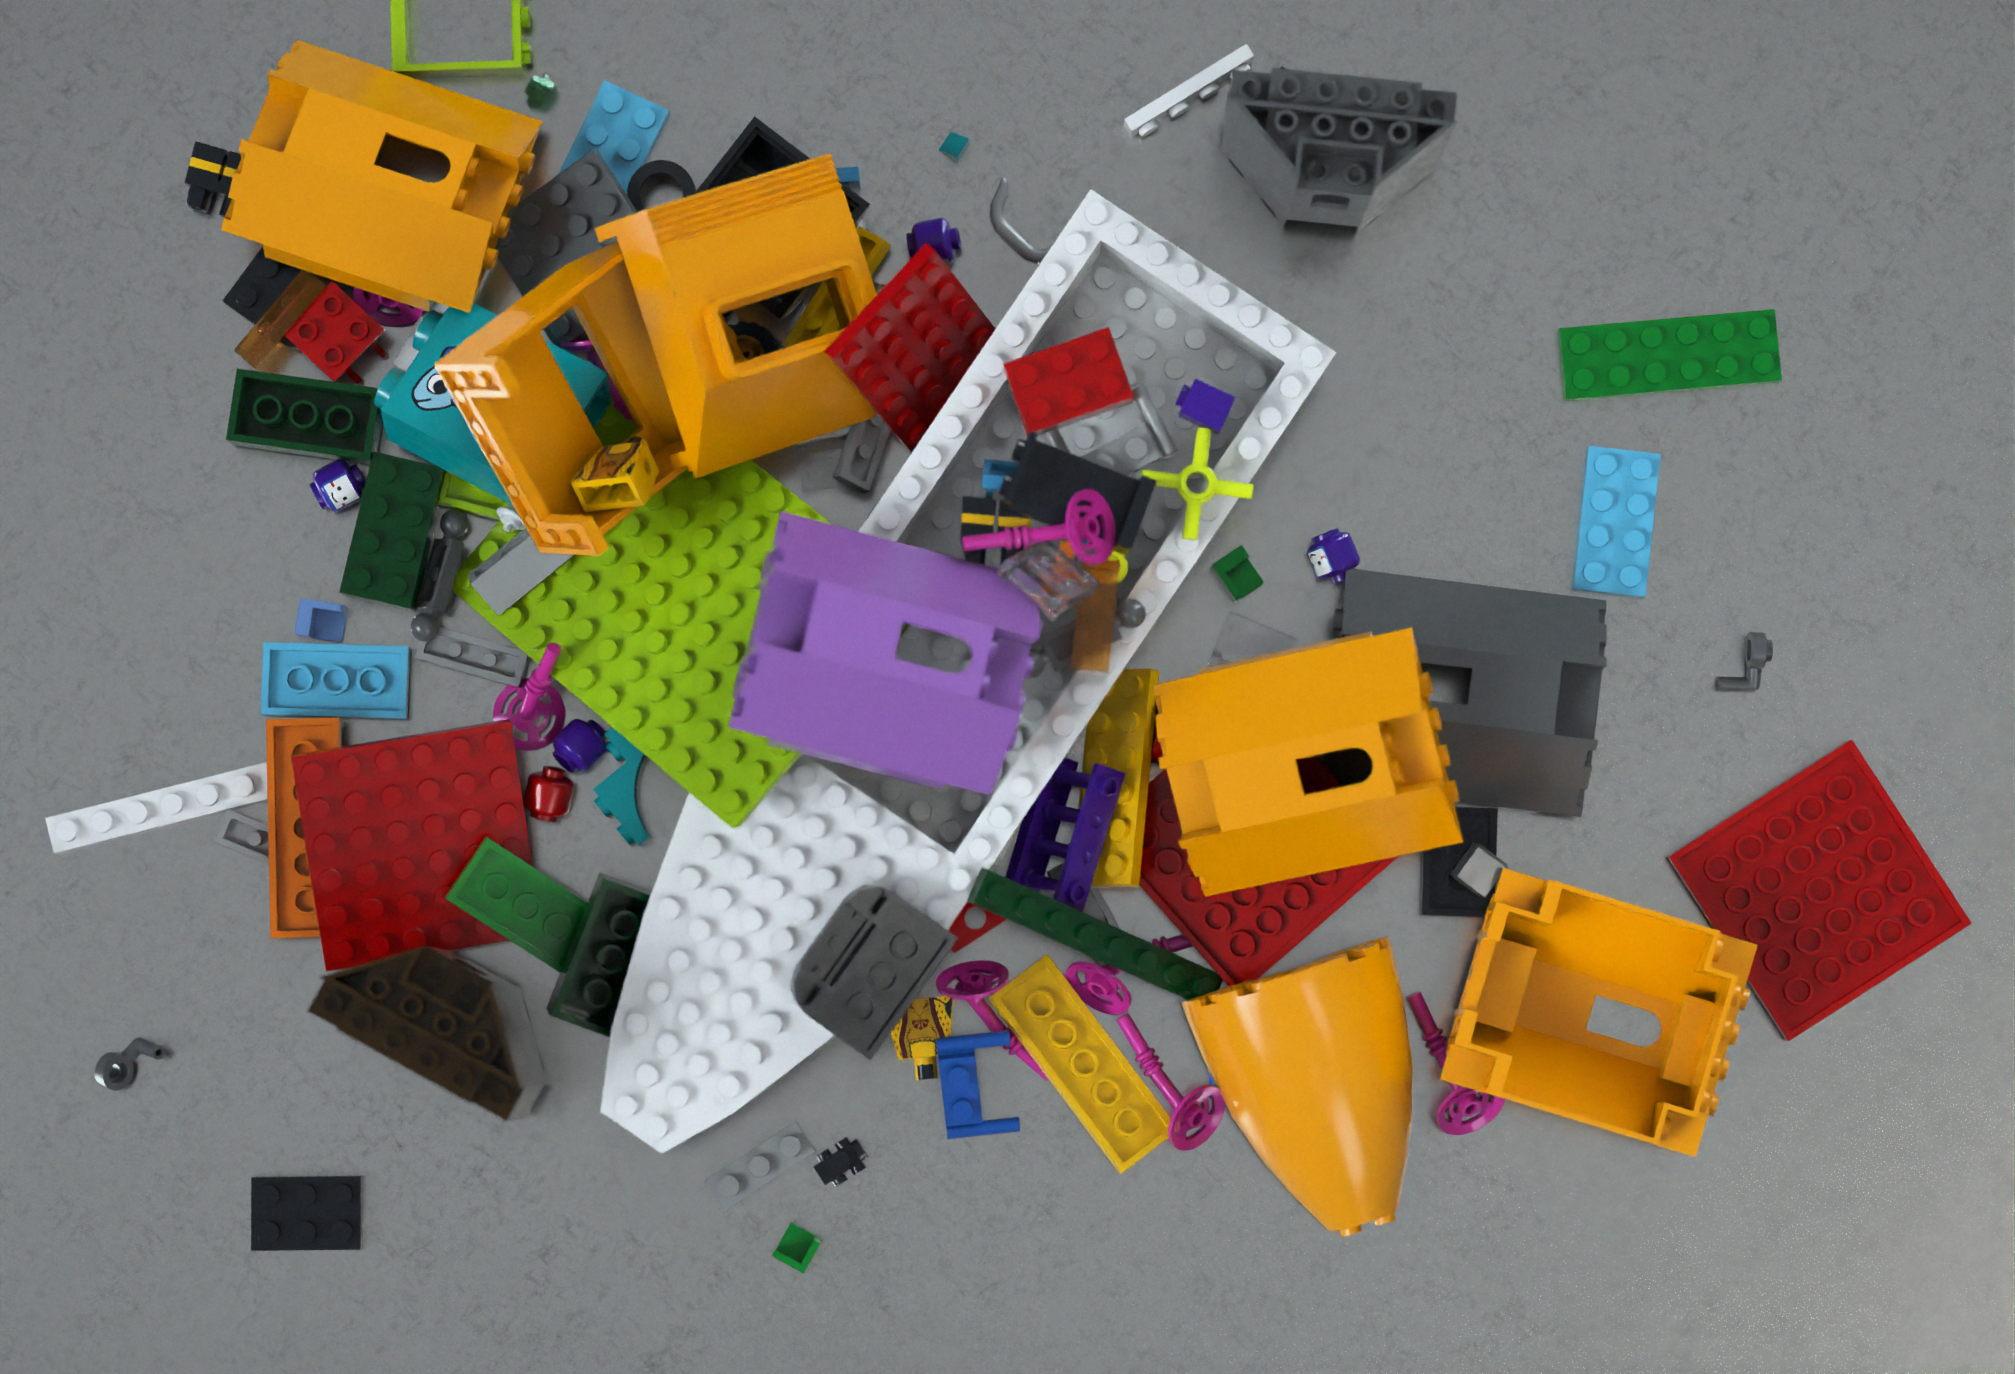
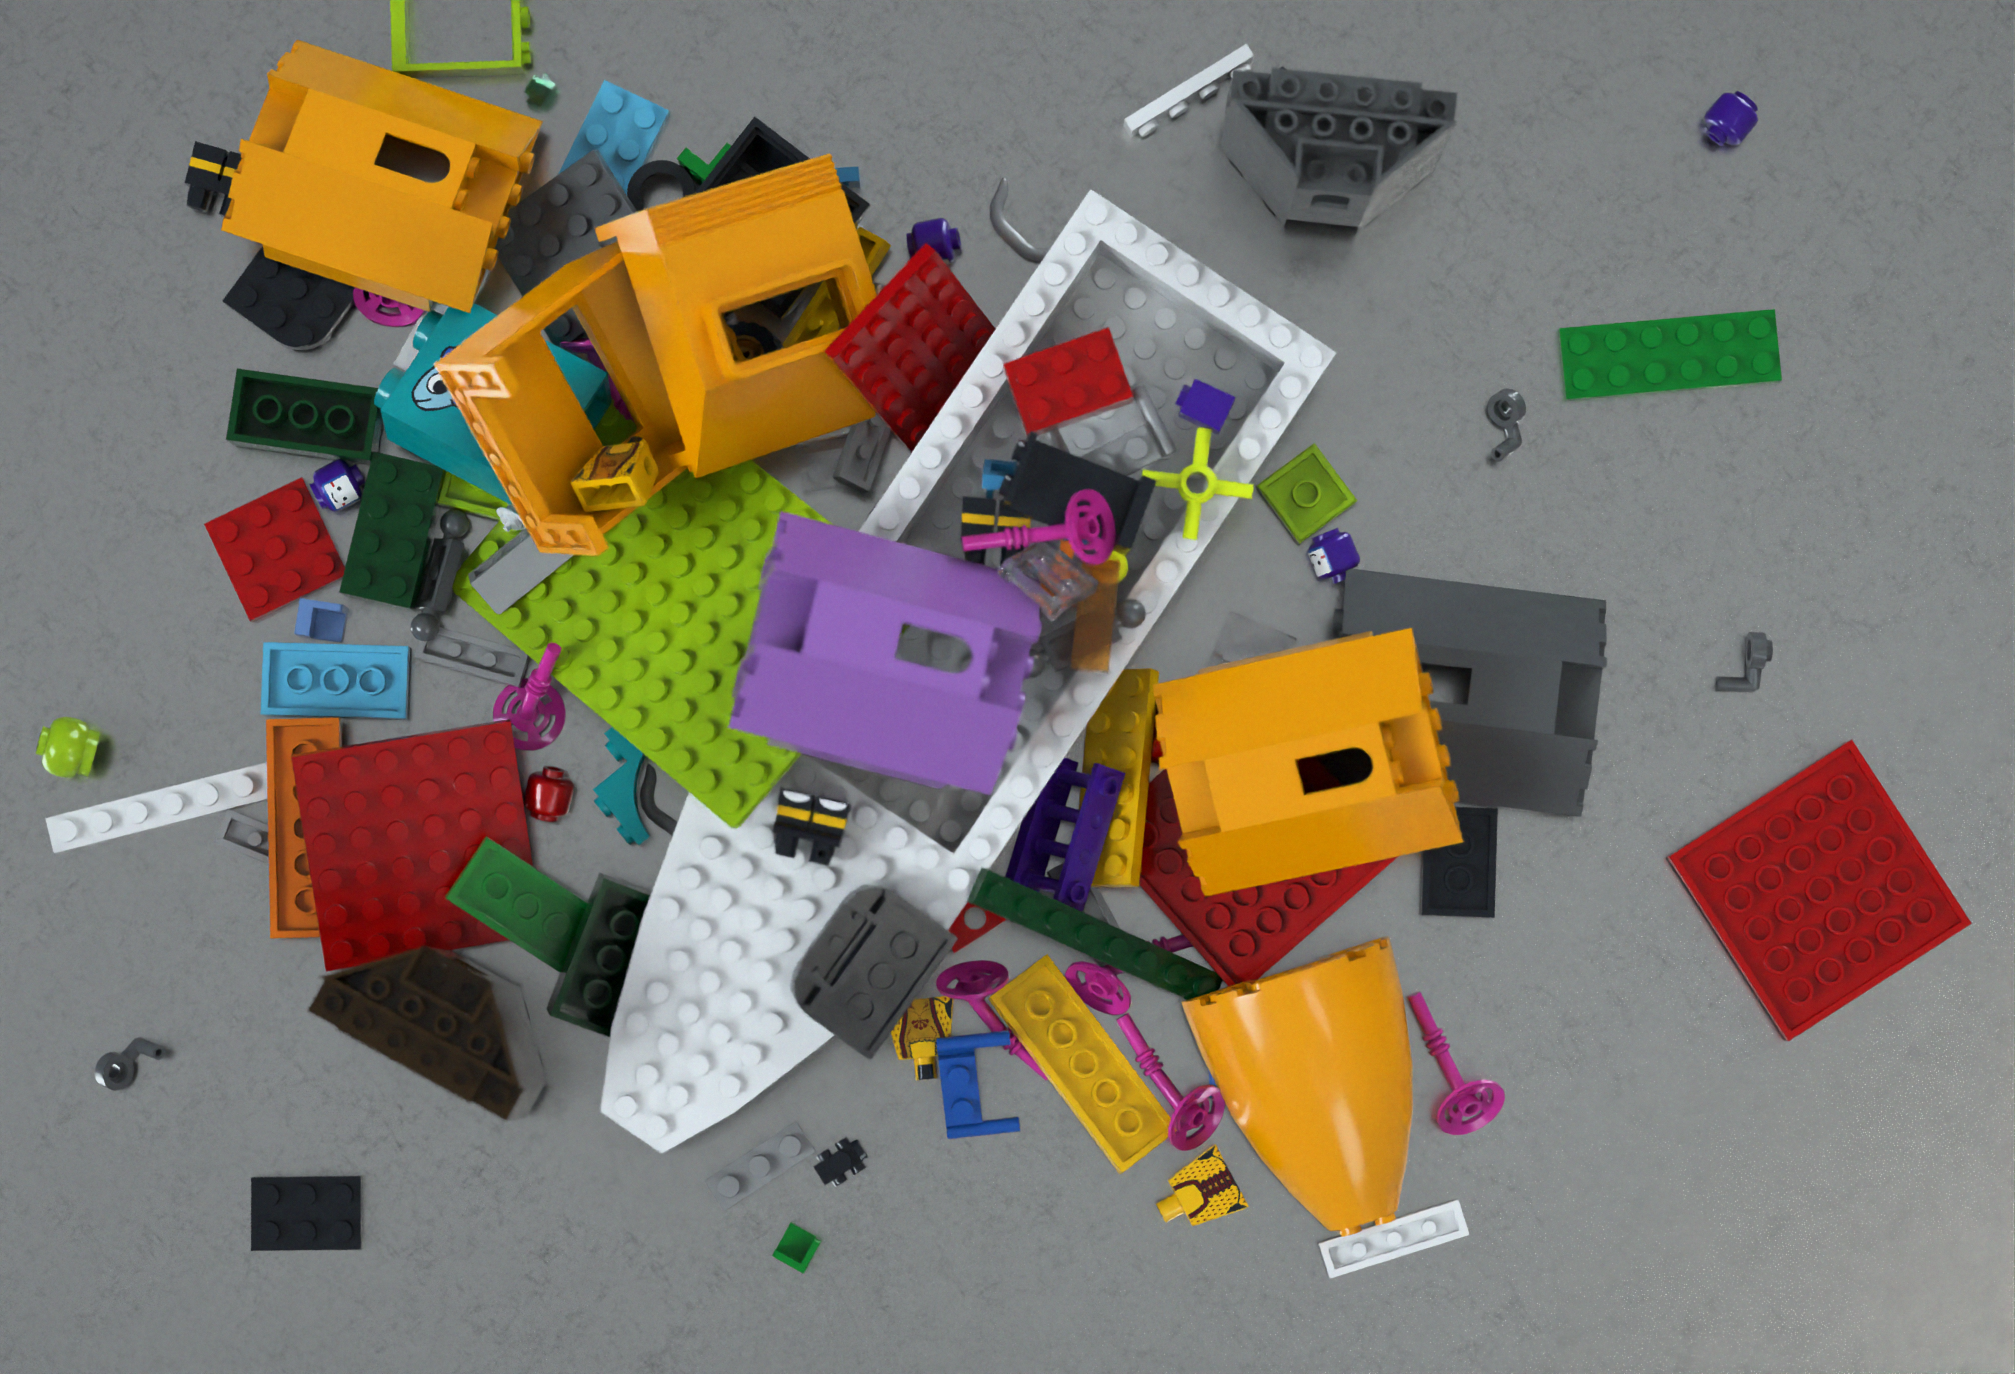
clear orange tile [234,270,326,369] -> none
red plate [282,281,388,385] -> none
dark purple head [552,719,606,773] -> none
teal piece [939,132,970,162] -> none
green panel [1210,545,1263,604] -> none
light orange panel [1440,868,1758,1157] -> none
piece [1450,842,1508,898] -> none
medium azure plate [1572,446,1661,598] -> none
none -> lime piece [35,717,100,778]
none -> red plate [204,477,345,622]
none -> light grey animal [640,764,678,836]
none -> green panel [677,142,731,185]
none -> black hips [773,788,852,866]
none -> torso [1156,1144,1249,1226]
none -> lime plate [1256,443,1357,544]
none -> white plate [1318,1199,1469,1279]
none -> dark grey plate [1487,388,1526,461]
none -> dark purple head [1704,91,1758,146]

